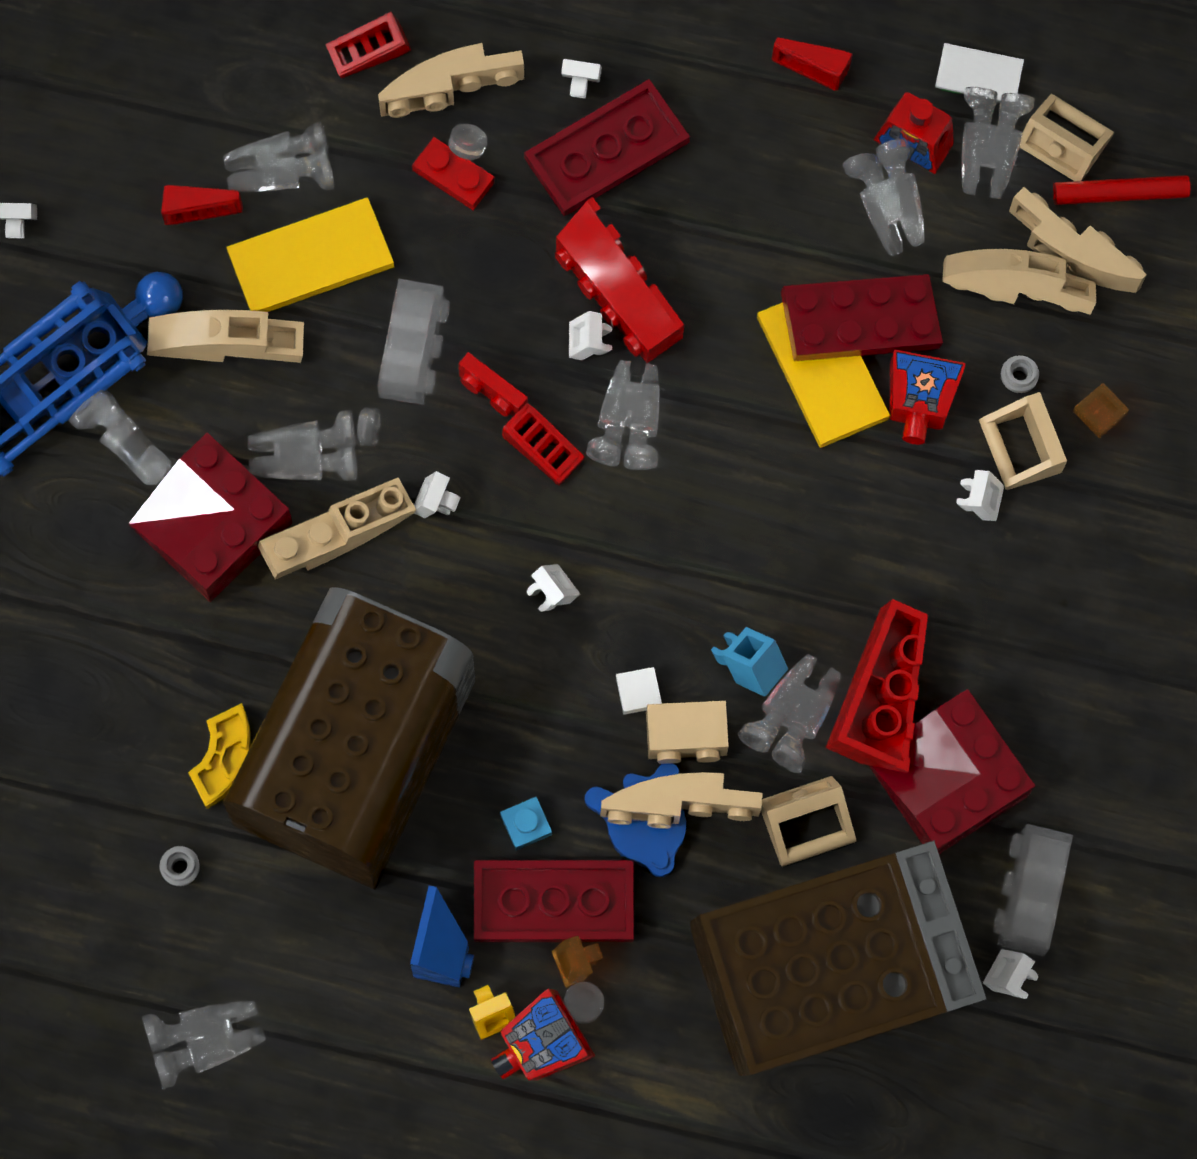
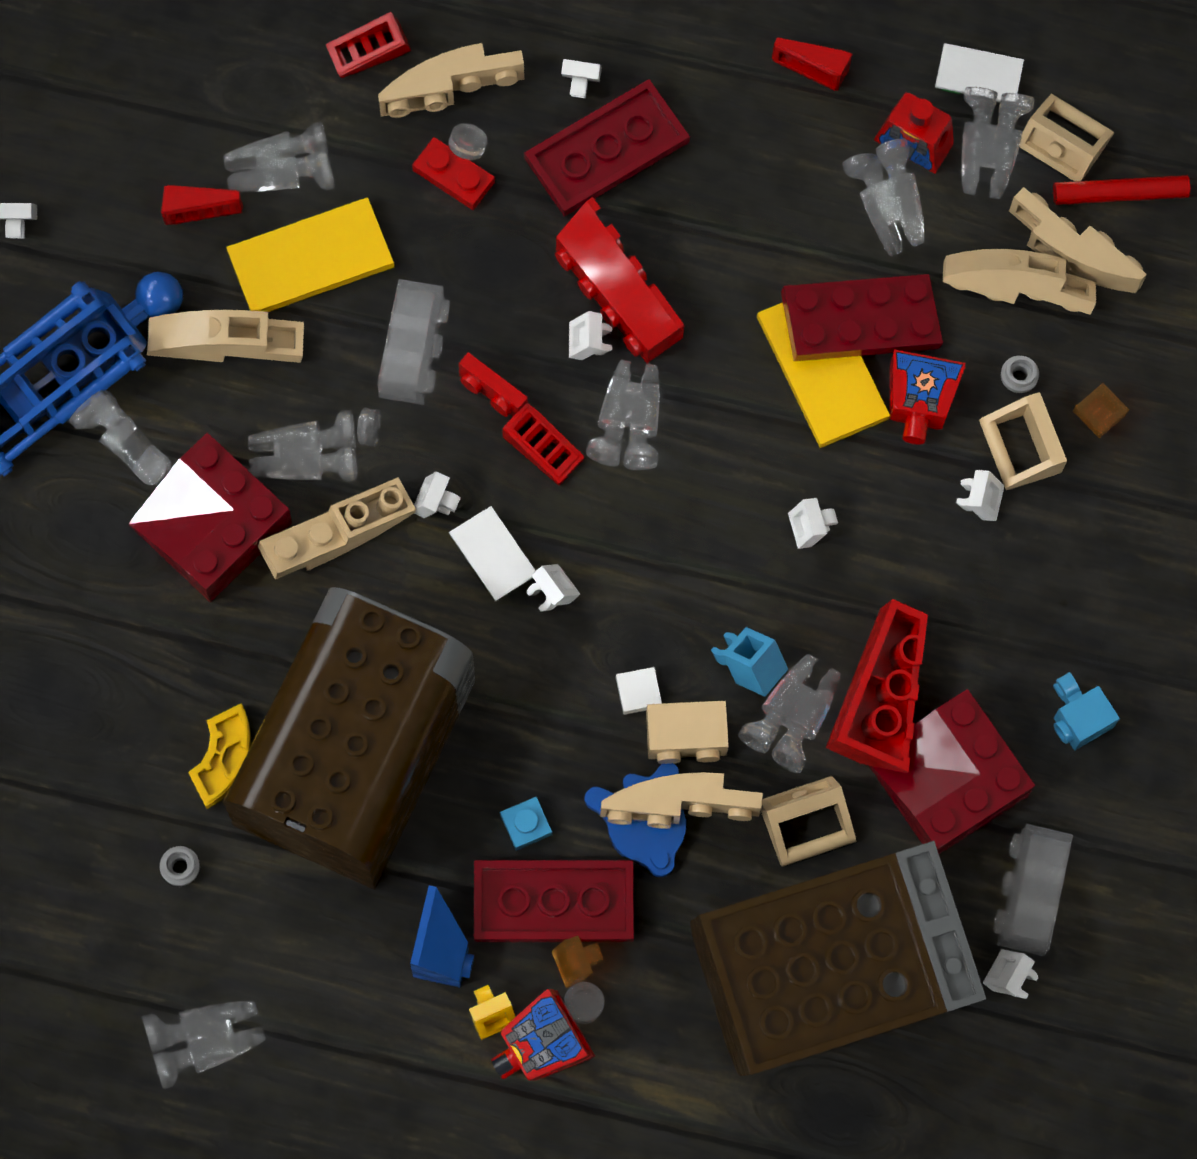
none -> white piece [449,506,535,601]
none -> white tile [788,498,838,549]
none -> dark azure brick [1053,672,1120,751]

